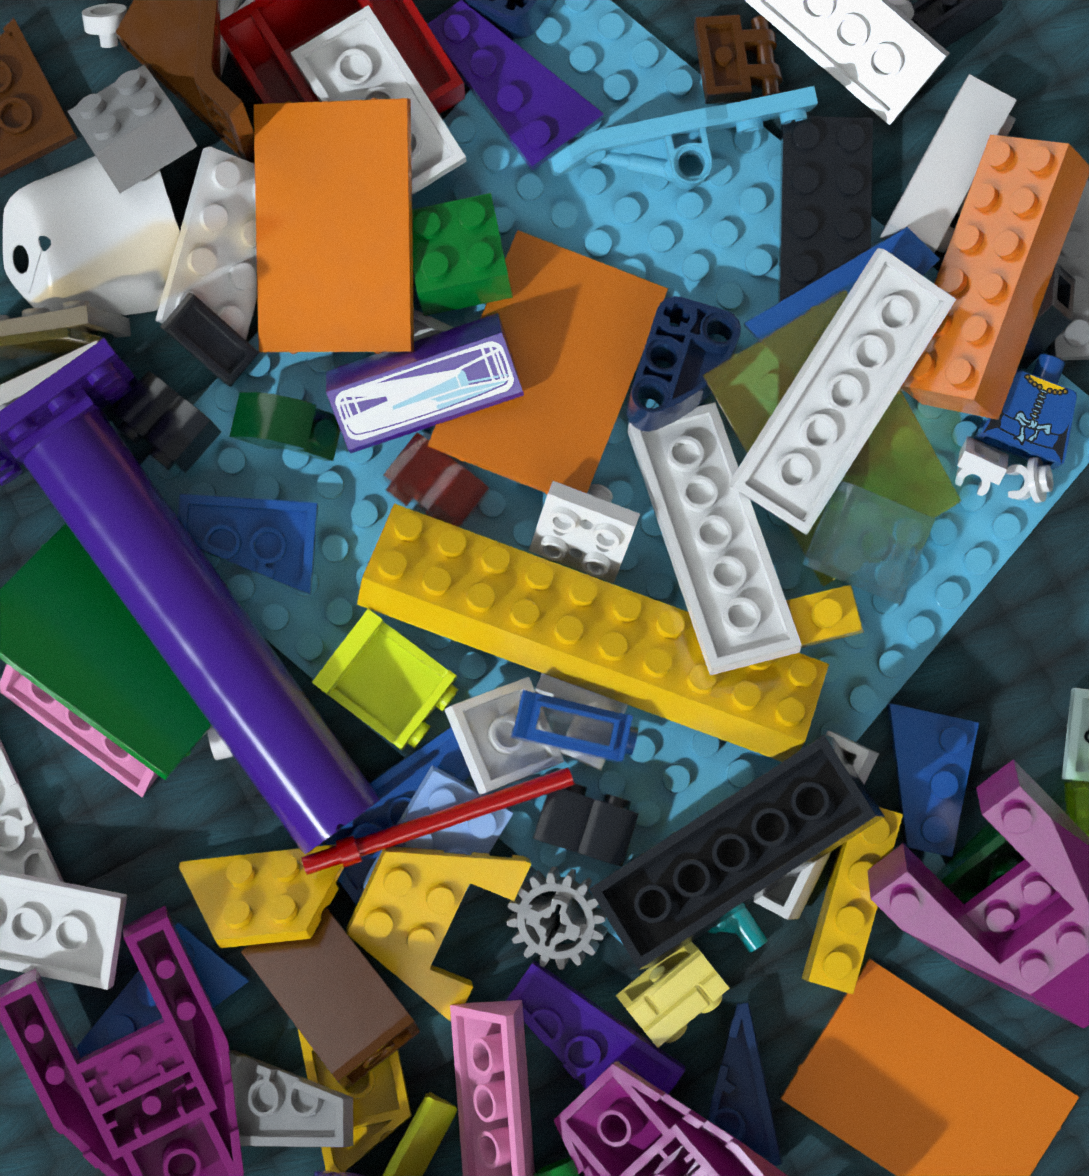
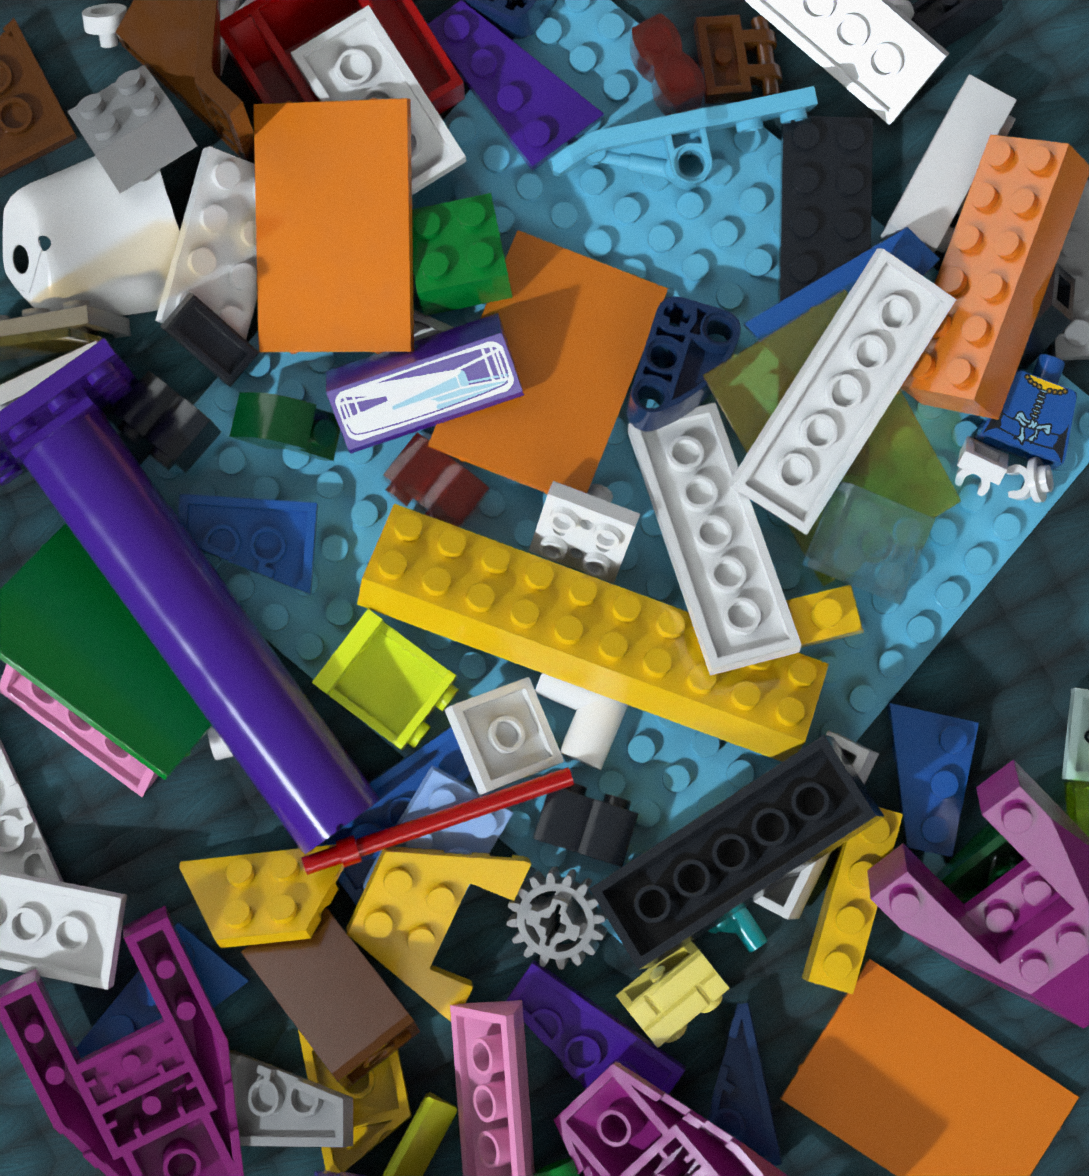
blue window [510,690,638,763] -> none
none -> clear red brick [629,13,705,116]

